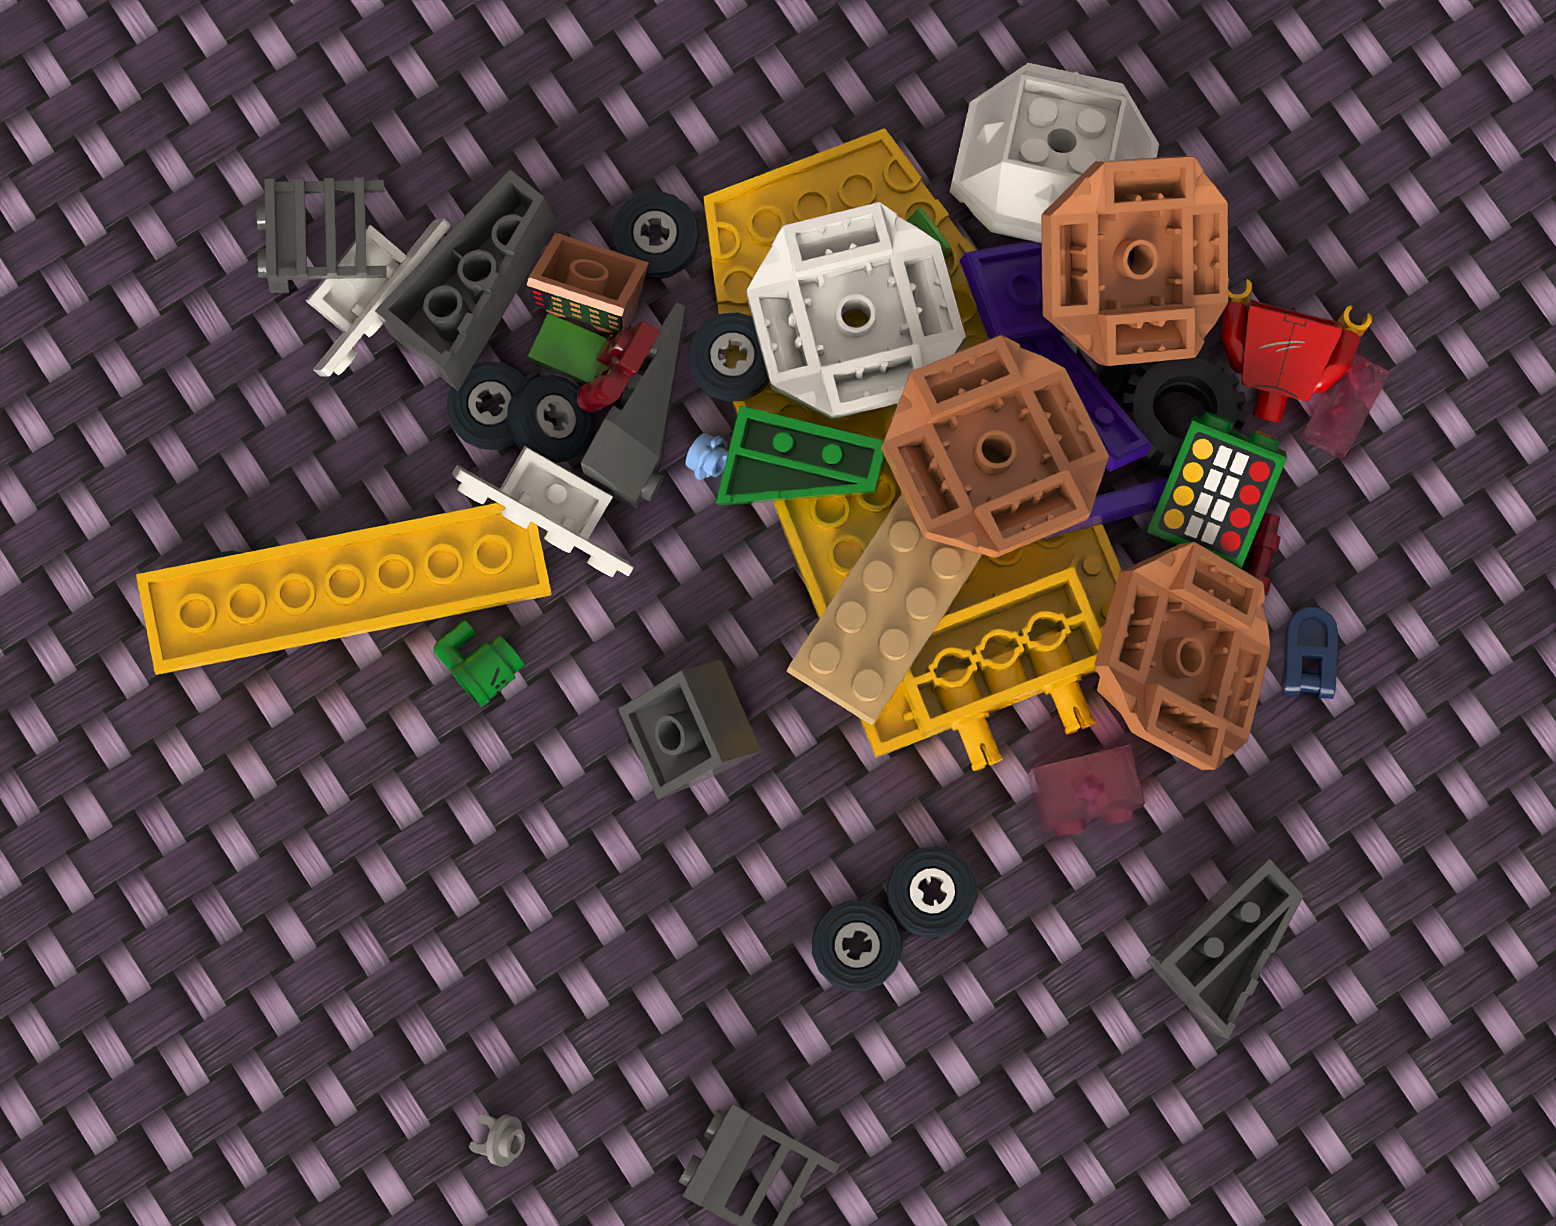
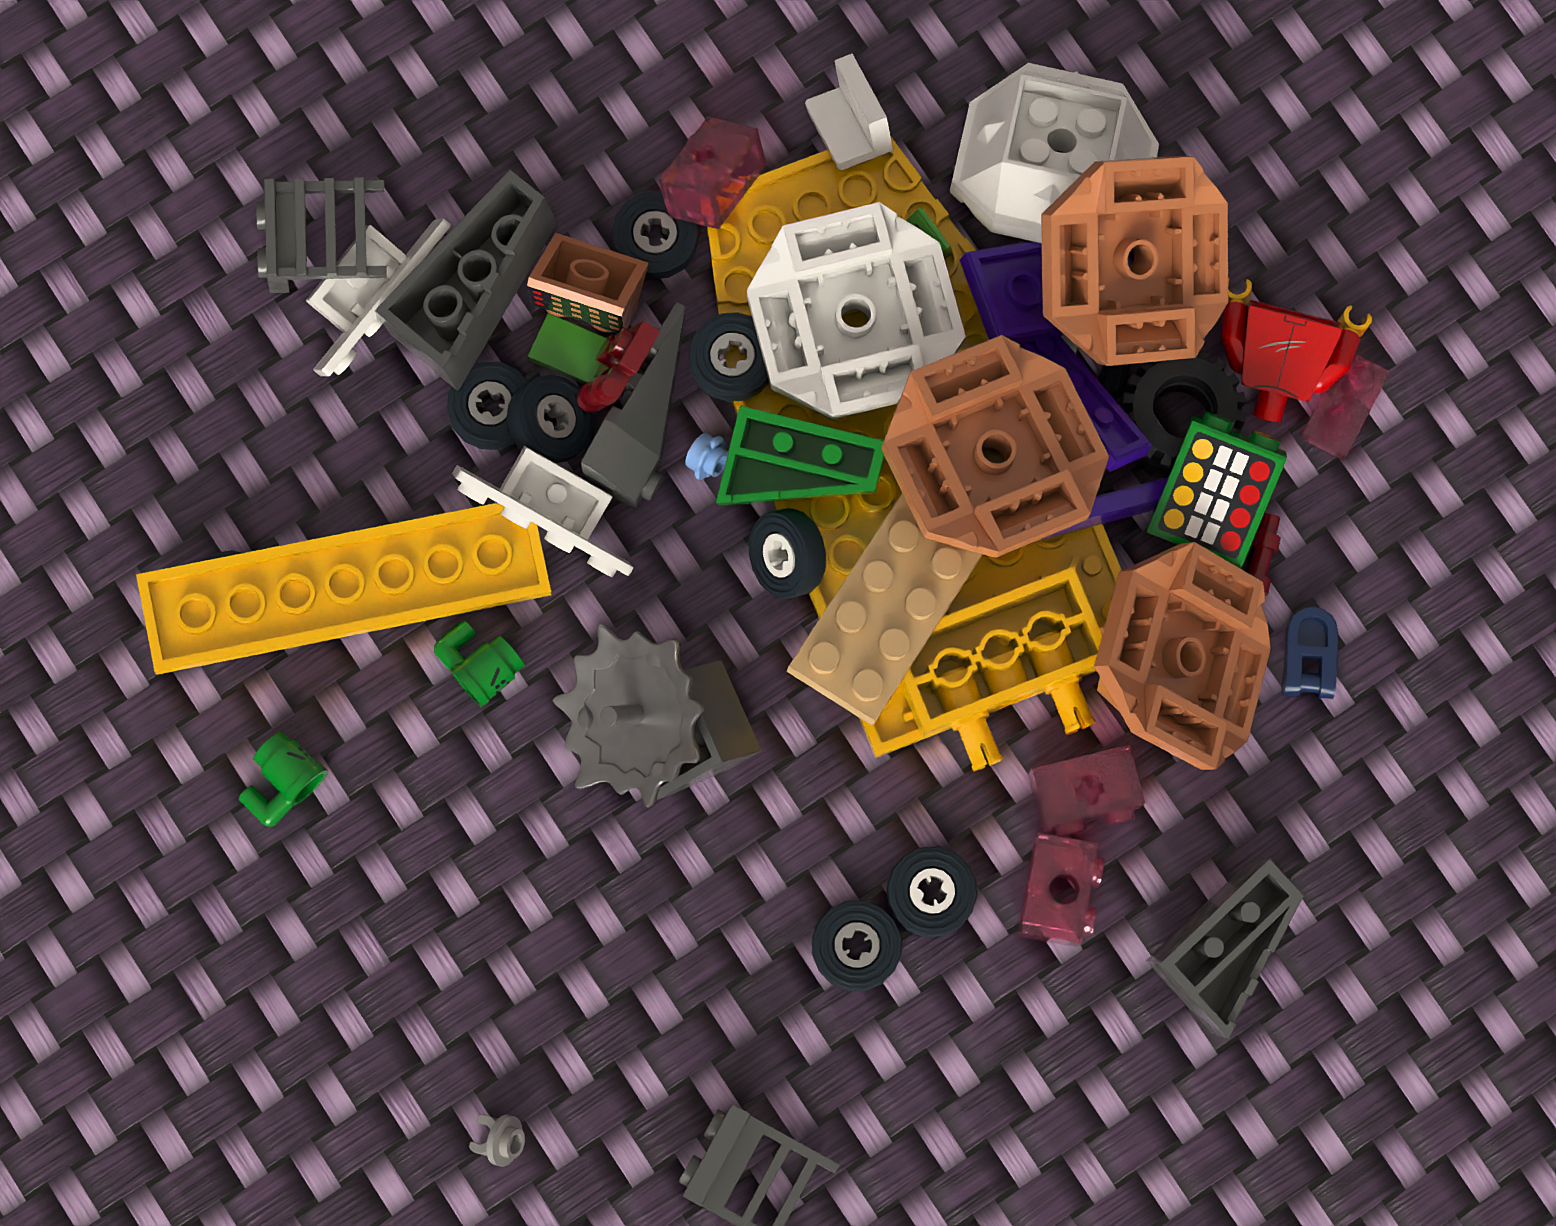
none -> green piece [238,732,328,827]
none -> flat silver piece [552,625,704,808]
none -> clear pink brick [659,116,767,229]
none -> black bush [749,508,826,599]
none -> white panel [805,54,893,170]
none -> clear pink brick [1018,833,1104,947]

